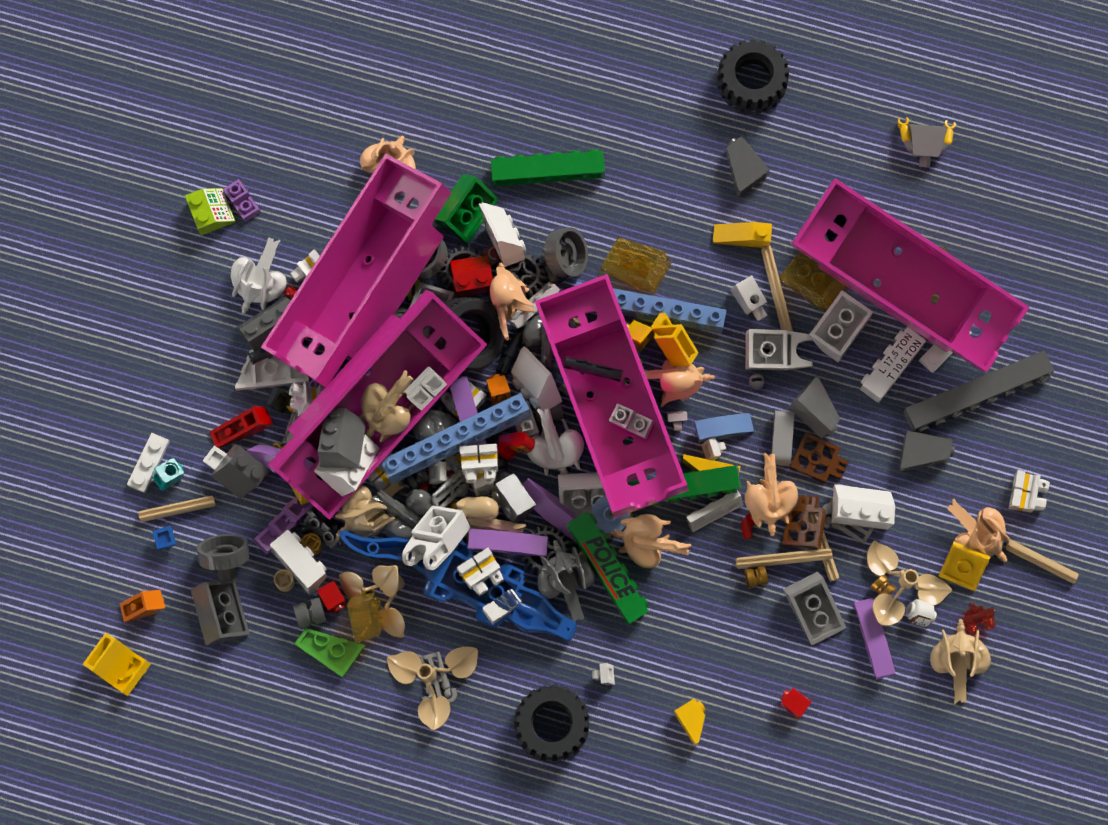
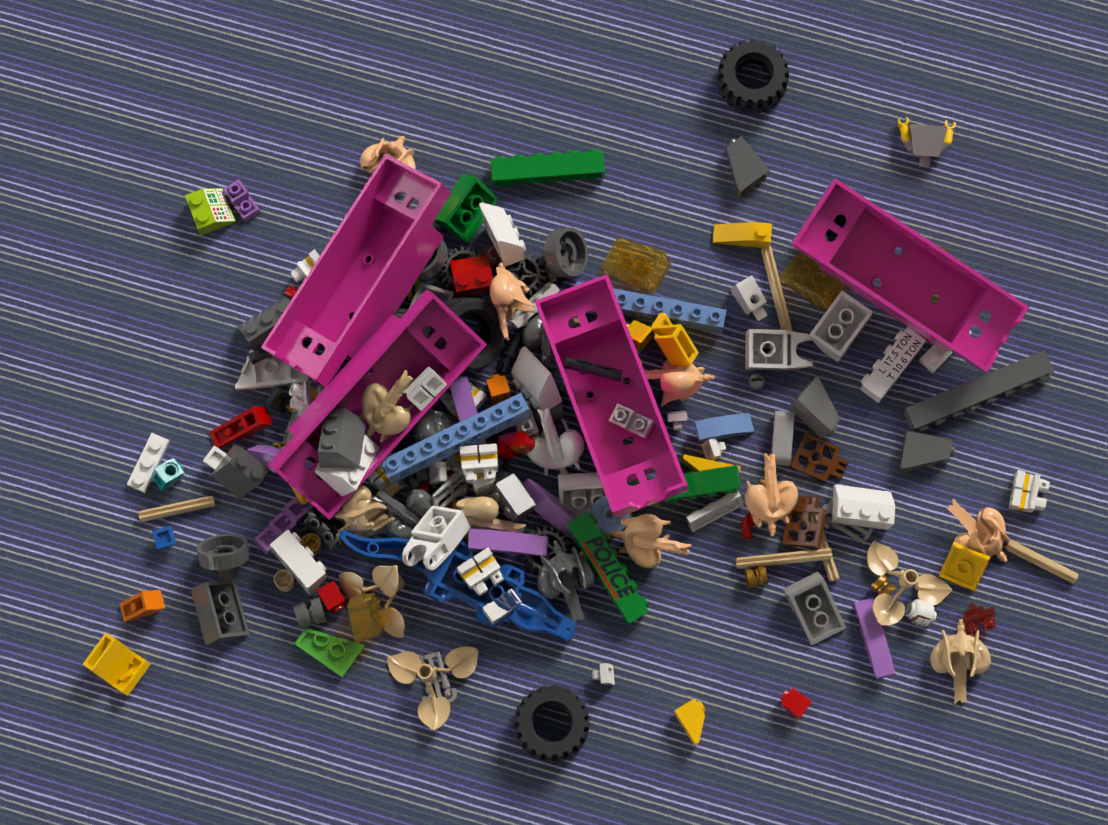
white hair [231,238,287,314] -> none

